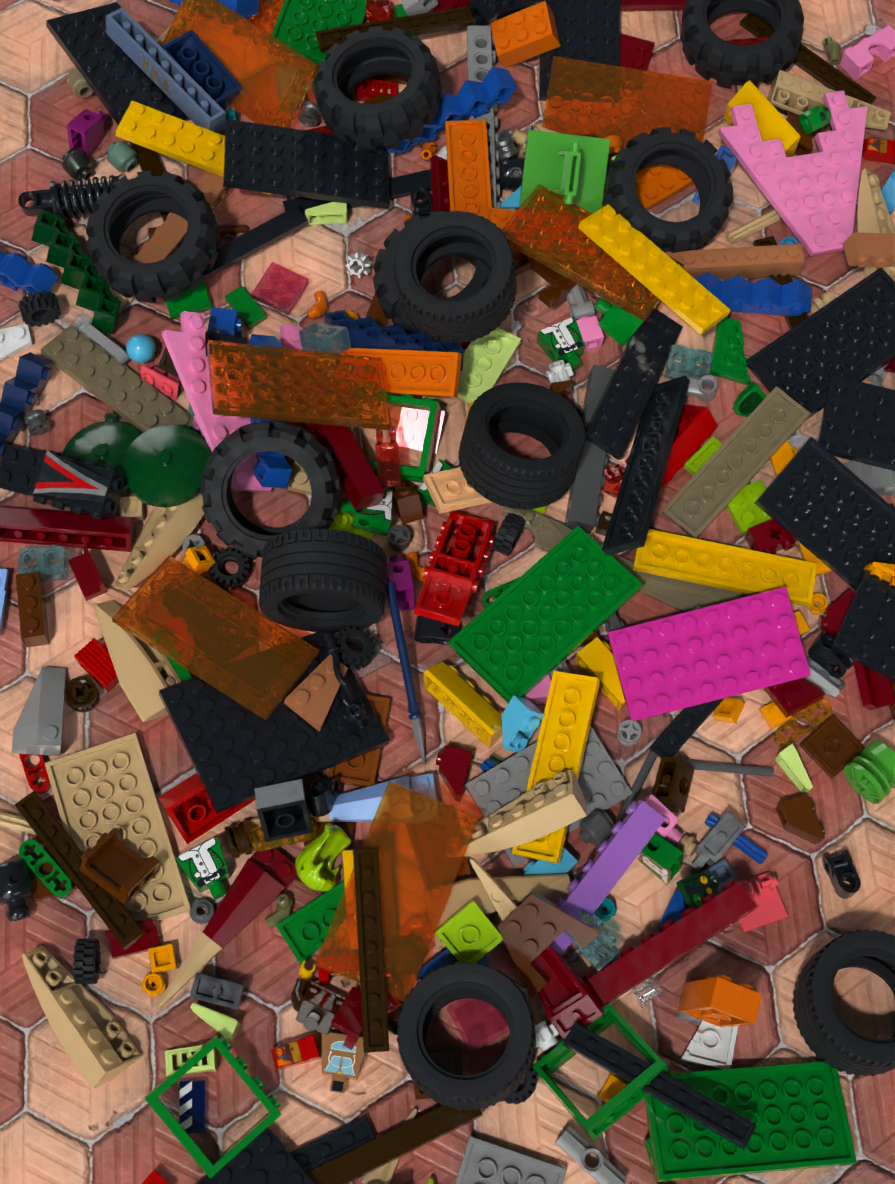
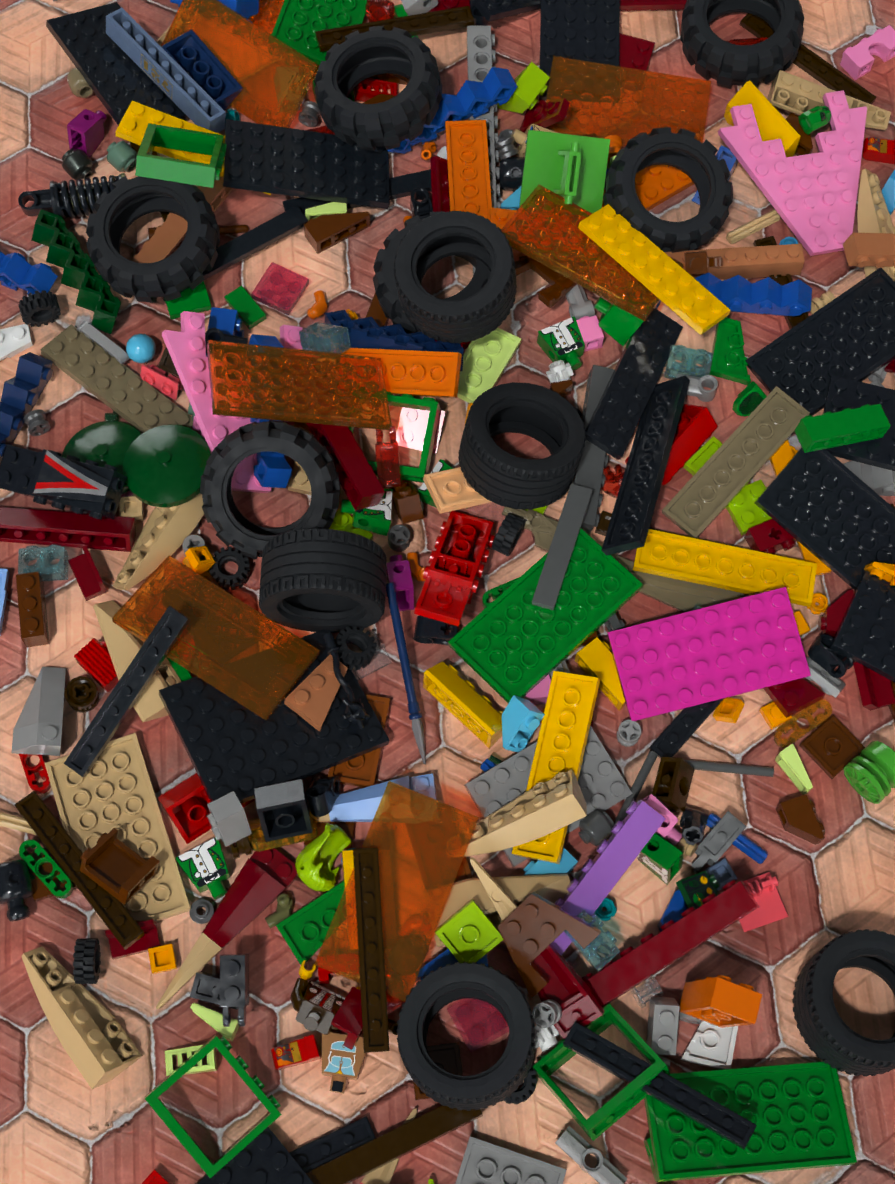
light orange plate [141,972,166,997] -> none
clear blue tile [179,1080,206,1134] -> none
white gear [345,250,373,278] -> none
dark red slope [435,745,472,802] -> none
orange brick [491,1,560,68] -> none
light orange plate [598,1074,627,1103] -> none
olive arm [822,36,841,65] -> none
black piece [822,849,861,899] -> none
none -> black plate [64,606,191,777]
none -> green window [135,123,227,188]
none -> light grey brick [207,791,252,847]
none -> black hinge [220,954,249,1027]
none -> reddish brown slope [304,211,370,254]
none -> lime slope [497,62,550,114]
none -> dark red wing [520,98,570,133]
none -> dark grey tile [532,484,593,611]
none -> light grey wheel [532,999,562,1028]
none -> light grey brick [646,996,680,1055]
none -> black piece [679,806,708,846]
none -> reddish brown plate [684,251,723,275]
none -> green brick [795,404,891,453]

